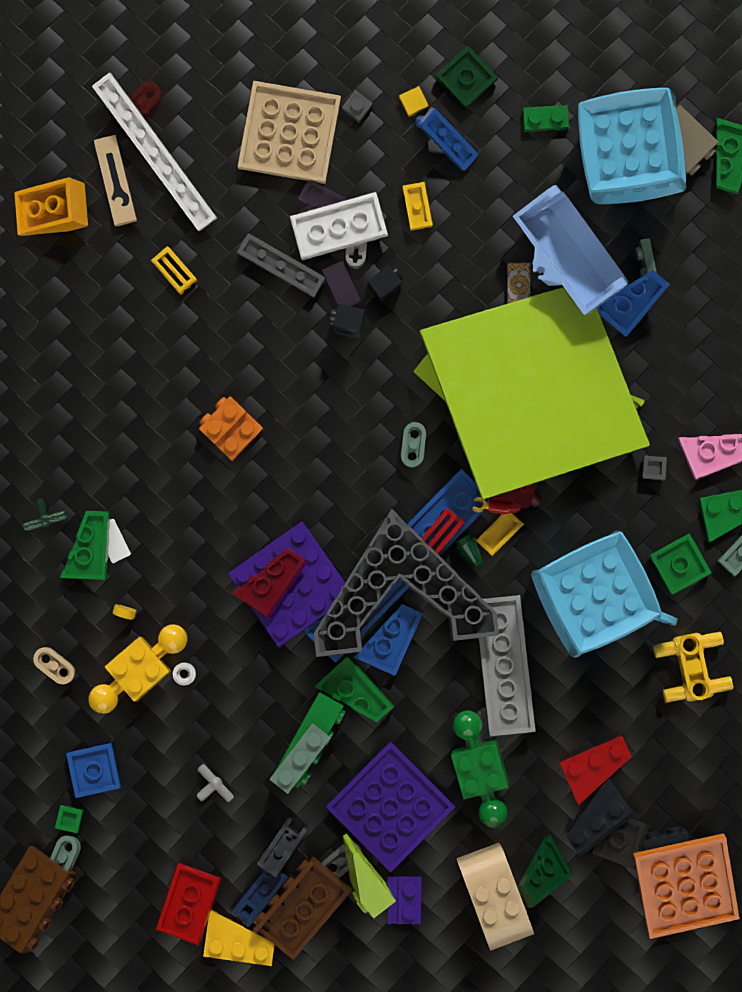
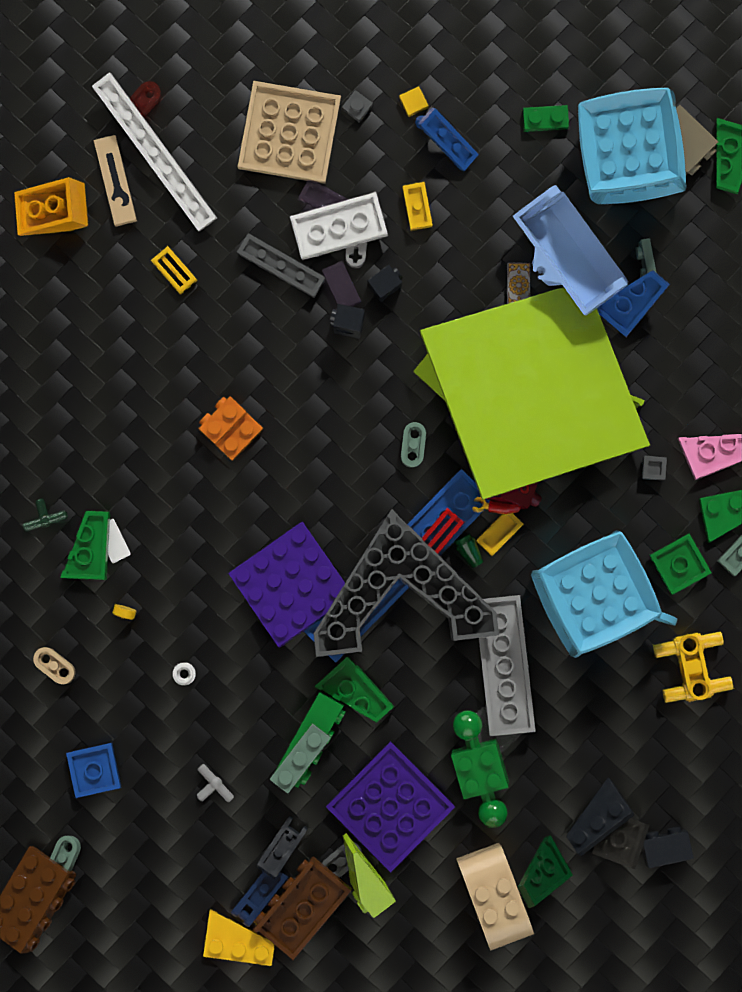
green plate [55,805,84,833] -> none
yellow brick [89,625,187,714] -> none
red tile [156,863,222,945] -> none
dark red wing [231,548,308,618] -> none
blue wing [354,604,423,676] -> none
dark purple plate [388,876,421,924] -> none
dark green plate [435,46,498,109] -> none
red wing [559,735,632,805] -> none
orange plate [633,833,739,939] -> none

